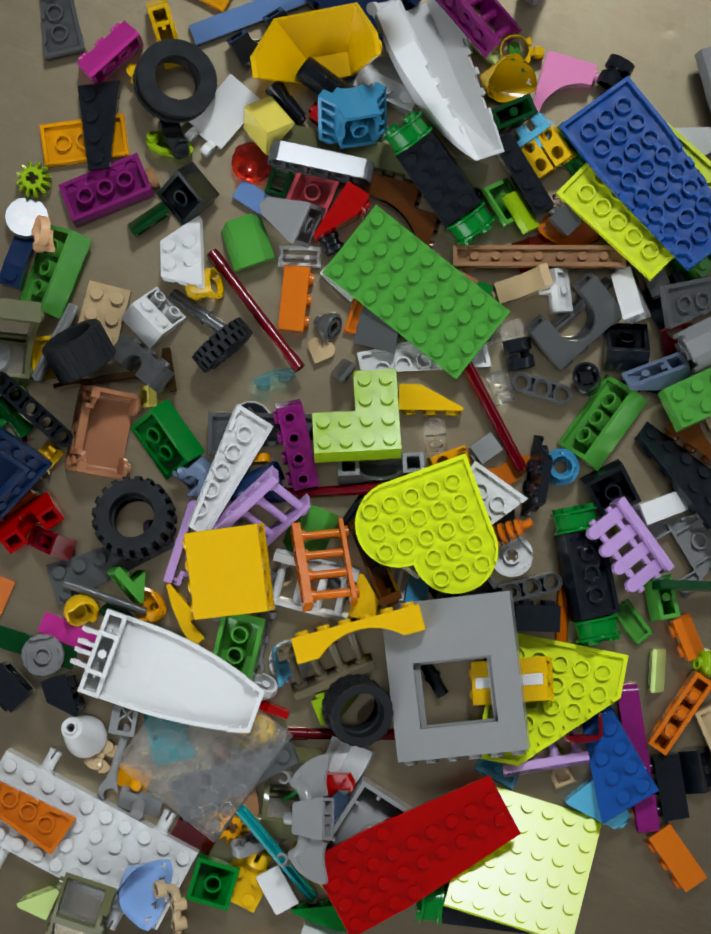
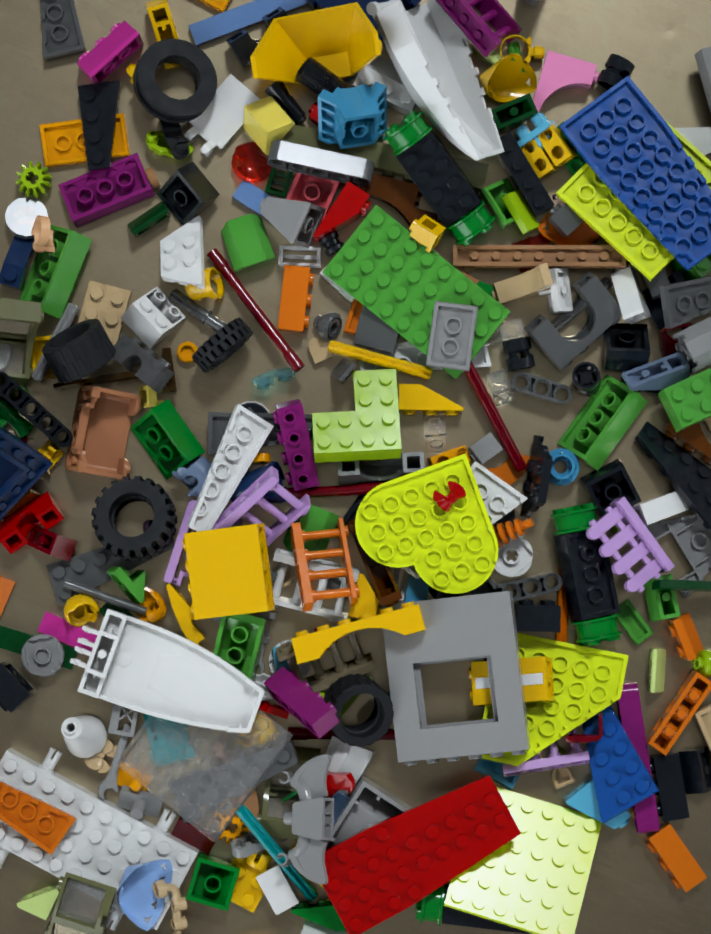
black slope [40,671,86,717] -> none
black pin [420,664,449,698] -> none
none -> light orange tile [177,341,198,363]
none -> magenta brick [264,667,339,739]
none -> yellow axle [328,340,432,379]
none -> yellow brick [409,214,446,253]
none -> light grey tile [426,301,478,372]
none -> red piece [433,481,466,512]

